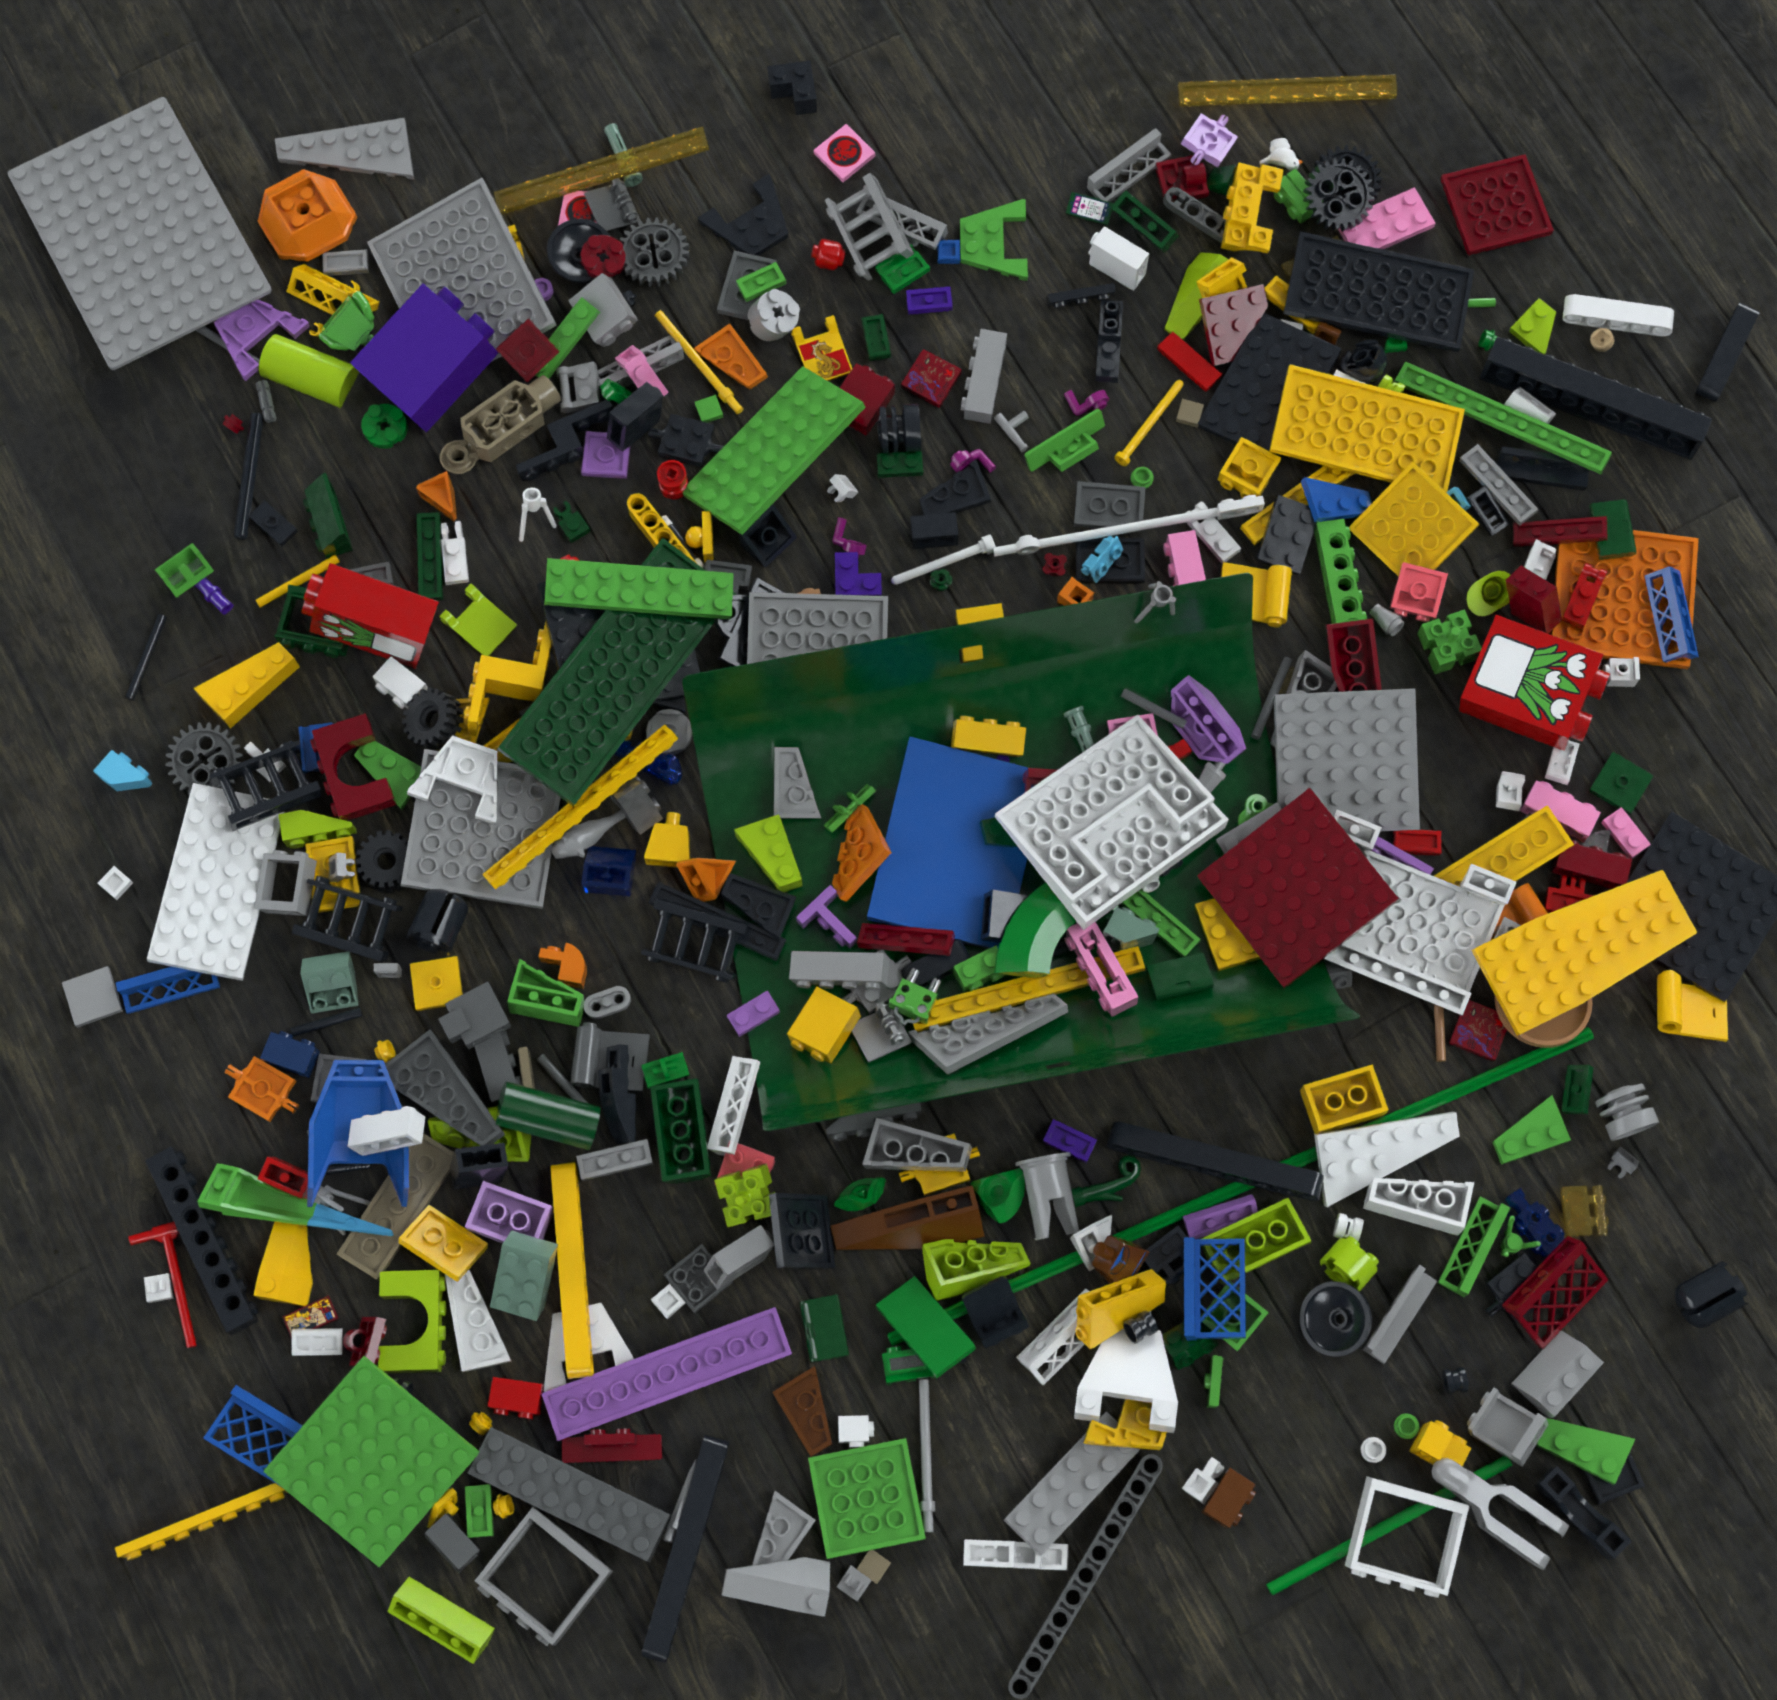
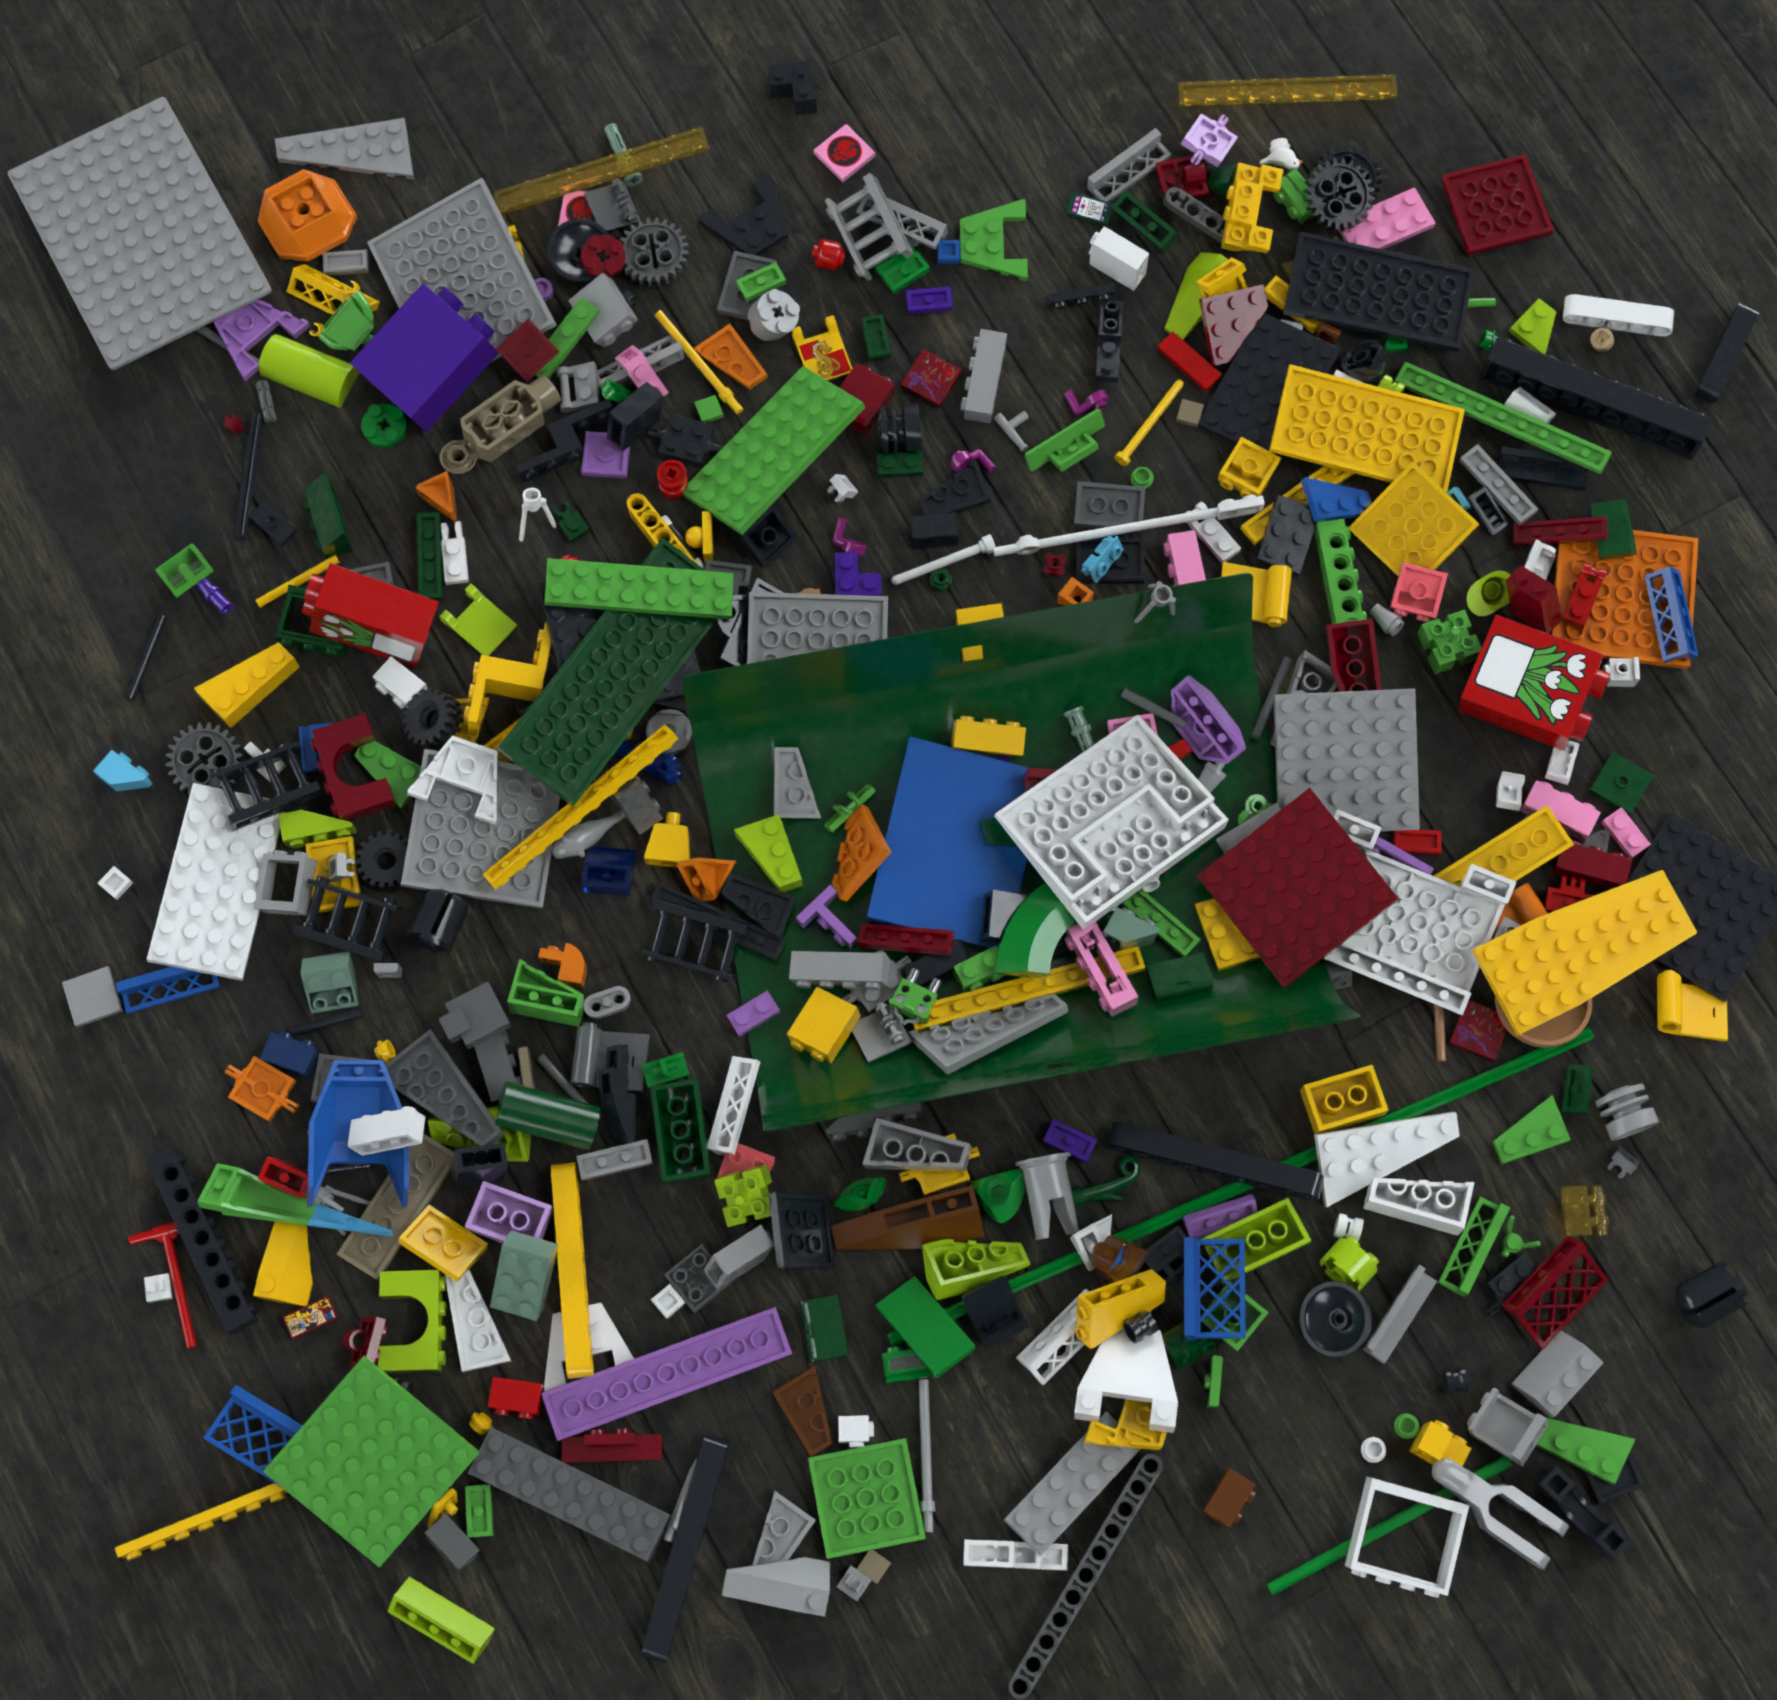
white plate [292,1328,343,1356] -> none
yellow plate [410,956,463,1011] -> none
light grey window [475,1507,613,1646] -> none
yellow plate [493,1494,514,1519] -> none
white plate [1182,1457,1225,1504] -> none
clear blue brick [1505,1188,1565,1257] -> none

